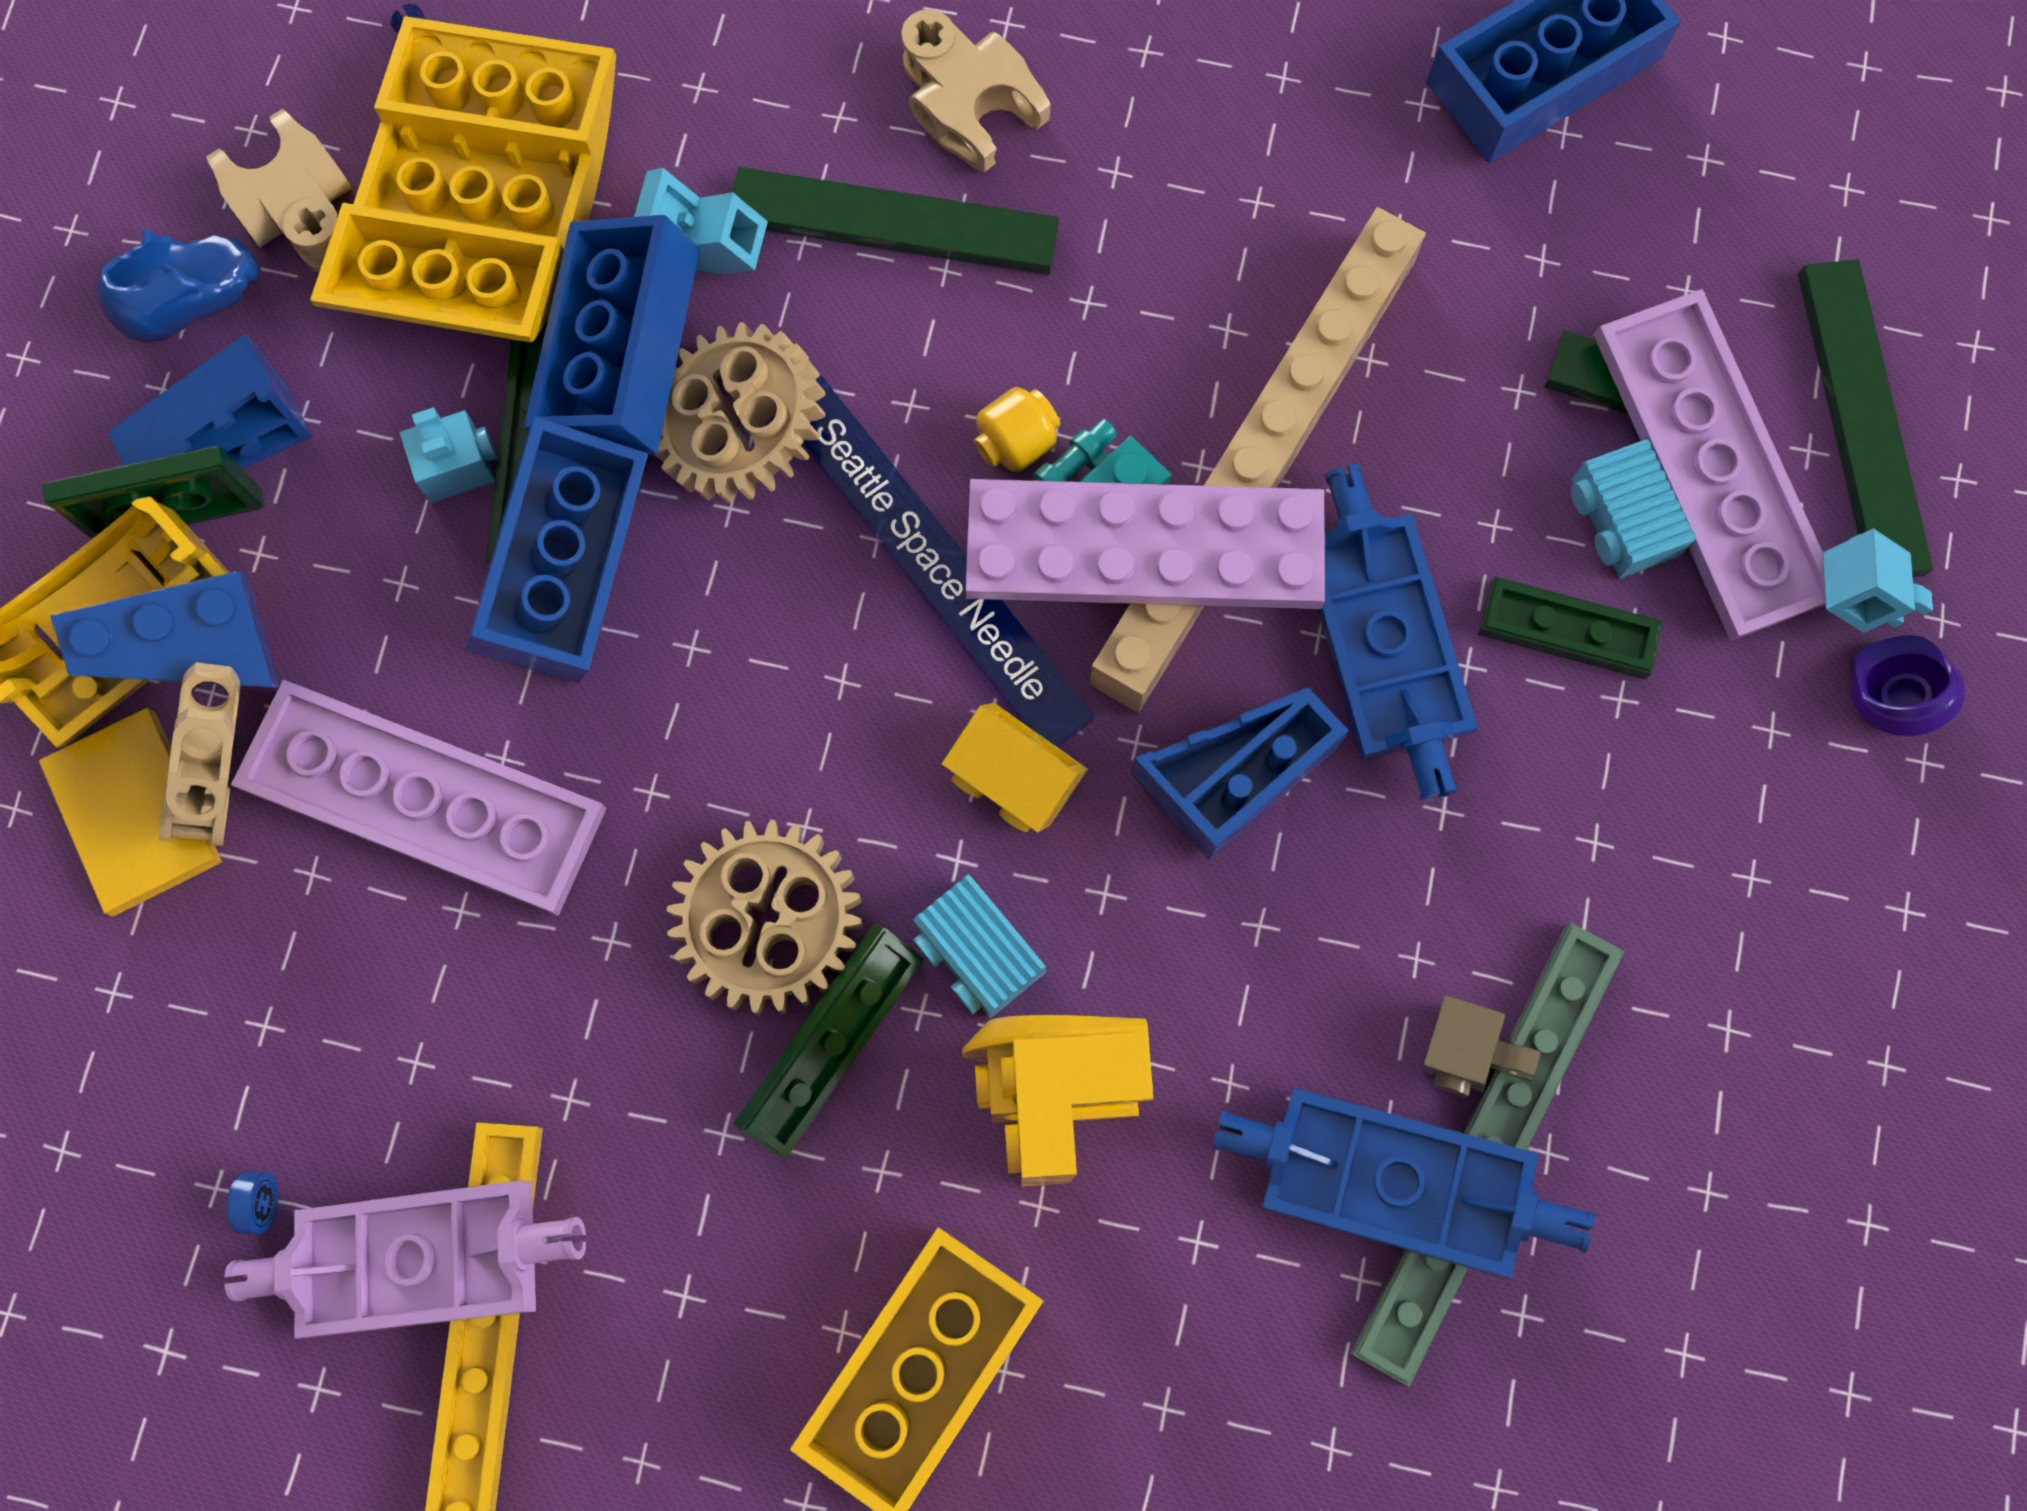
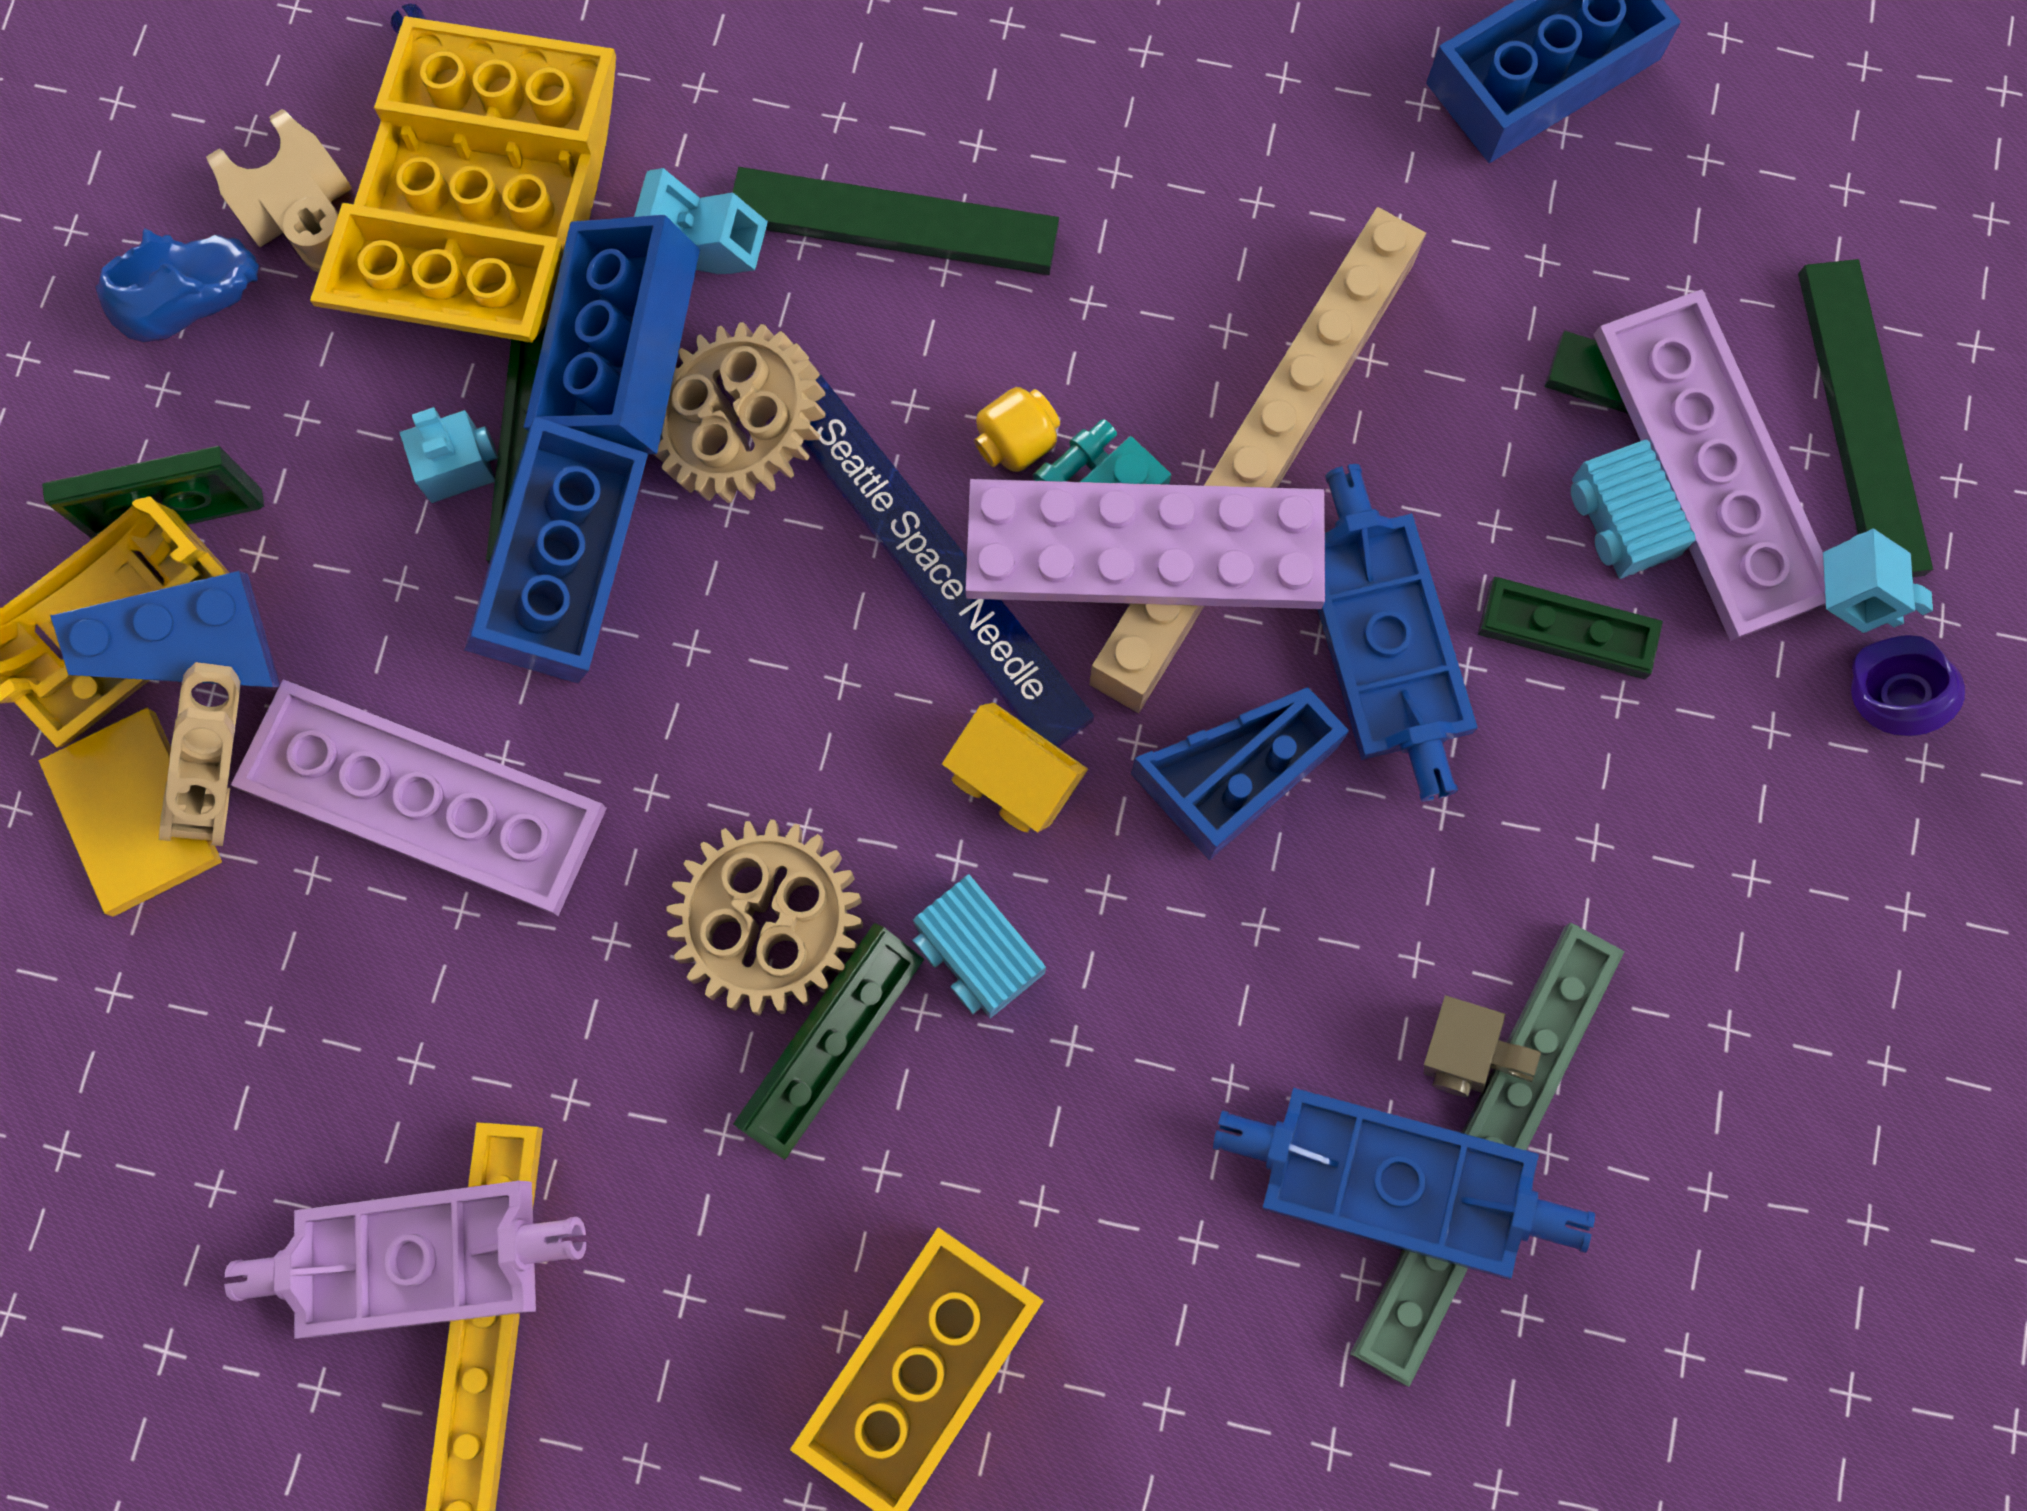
blue wedge [108,333,312,469] -> none
blue tile [226,1171,279,1234] -> none
tan piece [901,9,1051,173] -> none
yellow piece [962,1015,1154,1187] -> none

